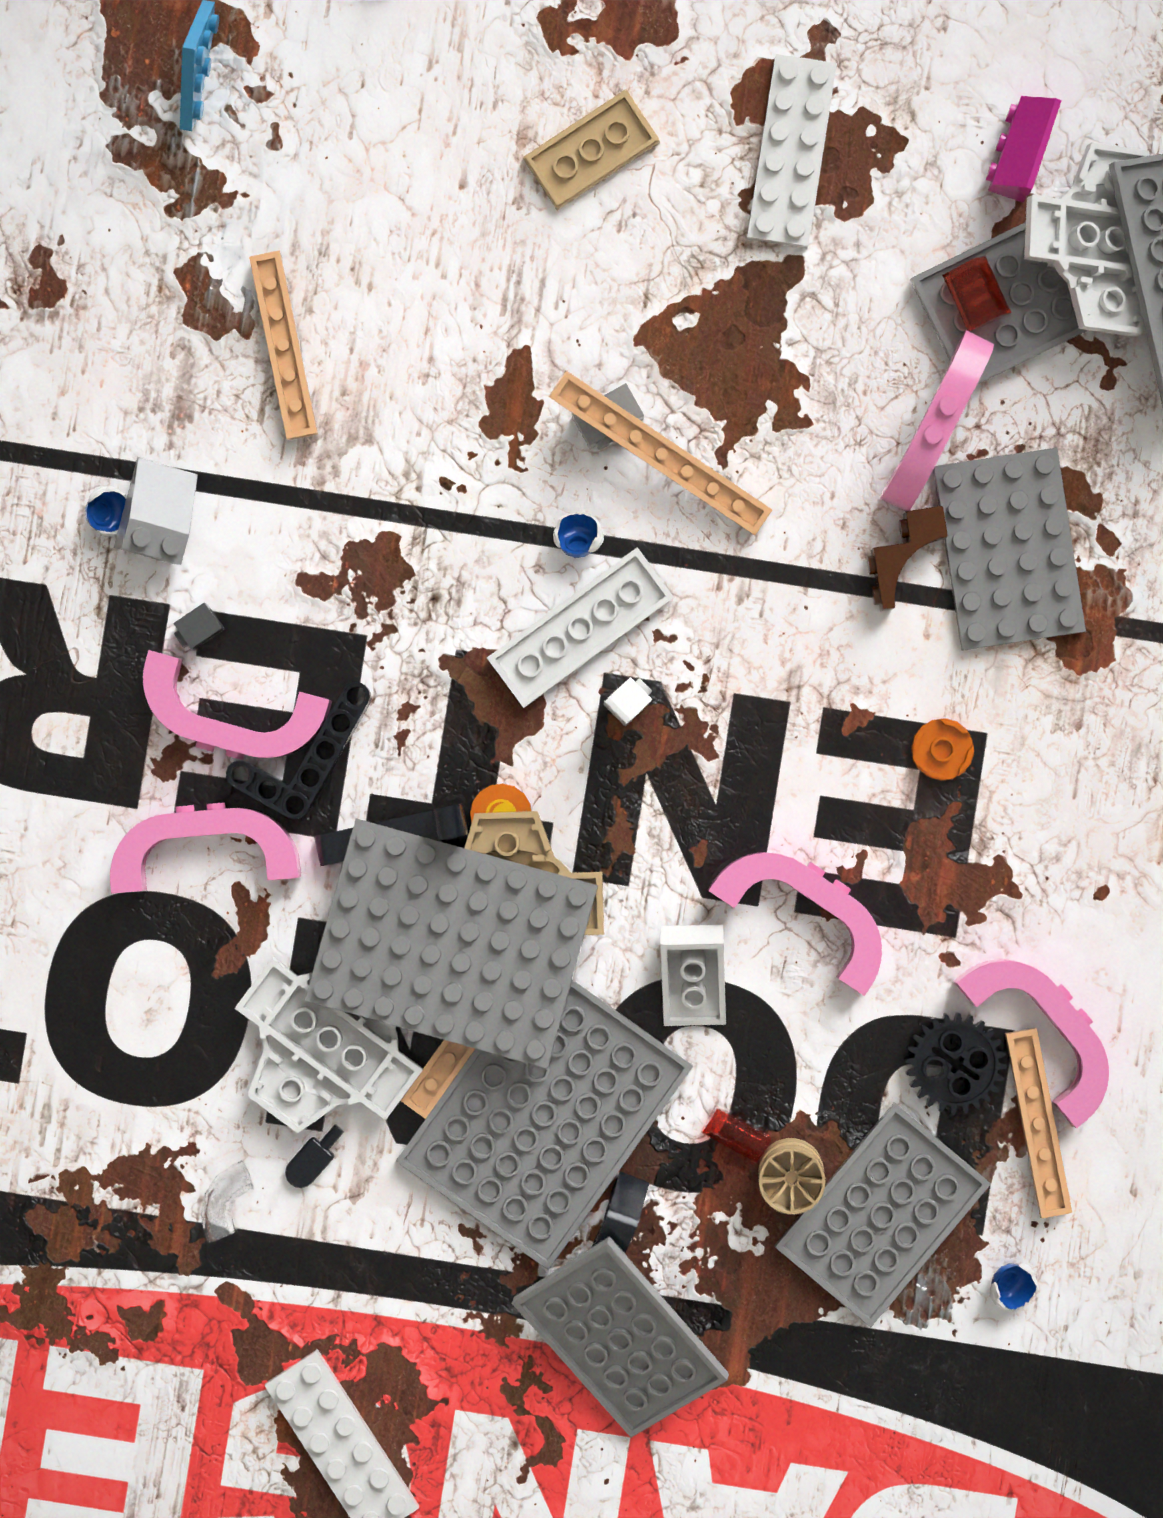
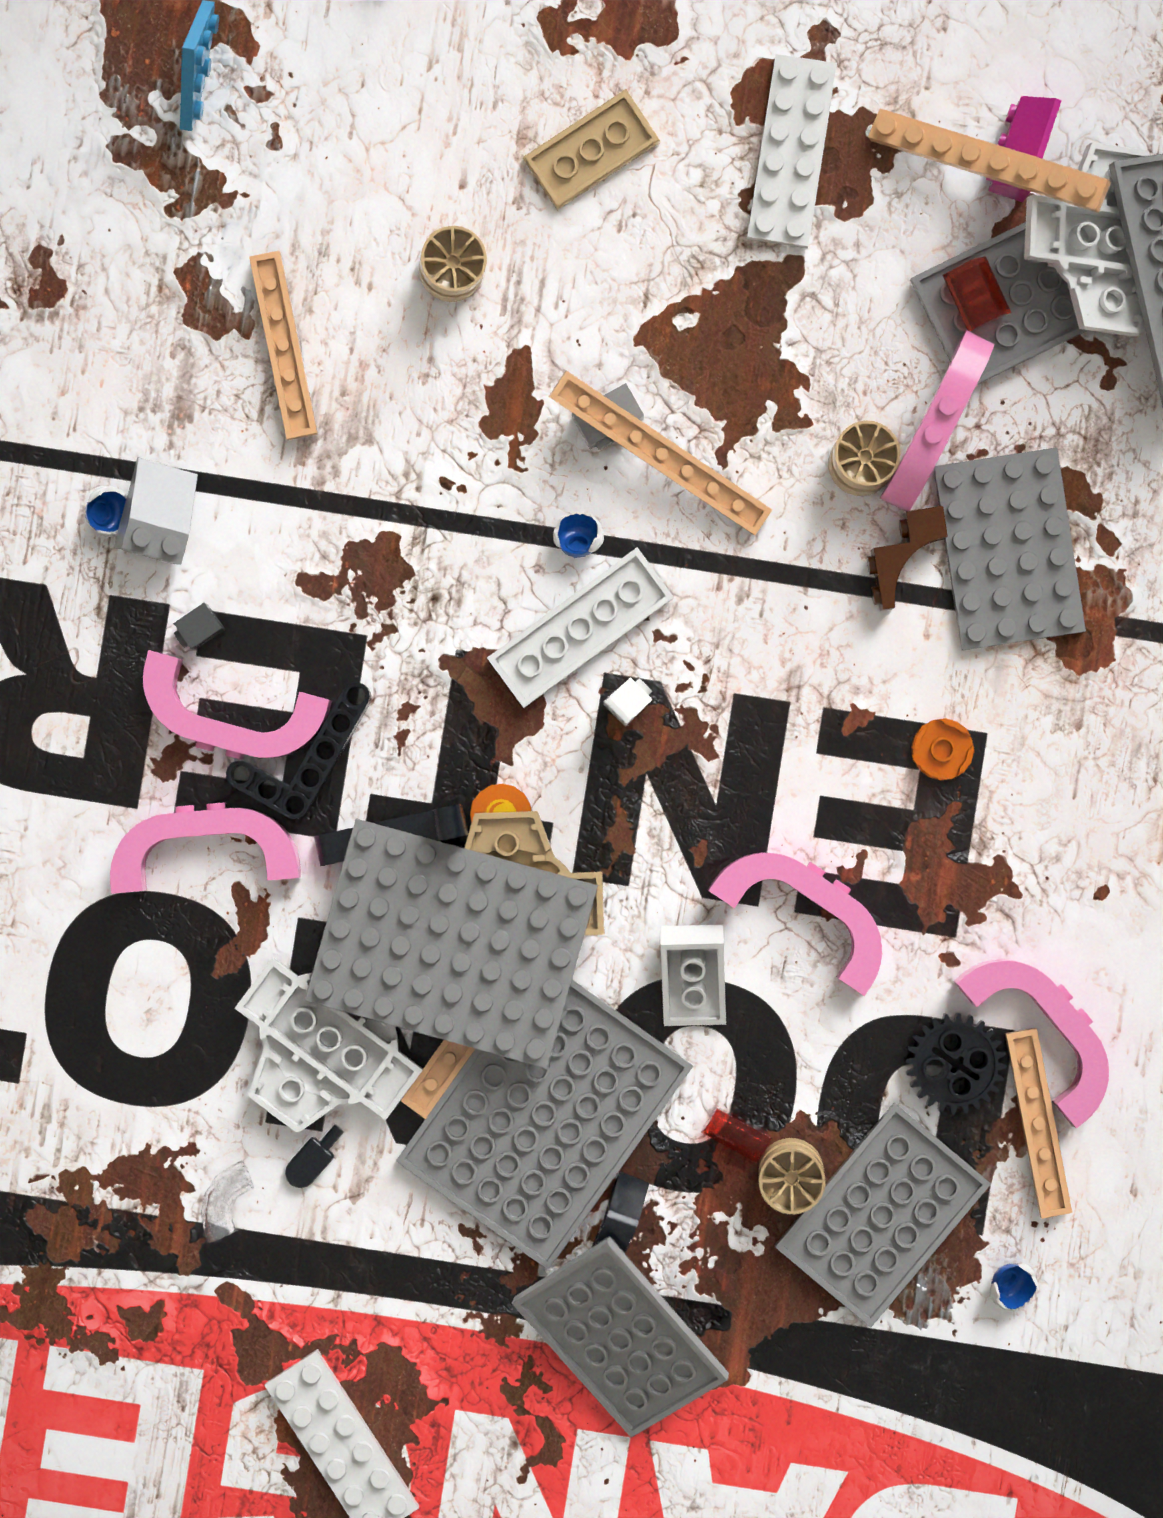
none -> tan wheel [419,226,487,302]
none -> tan wheel [828,421,901,496]
none -> light nougat plate [868,108,1111,213]

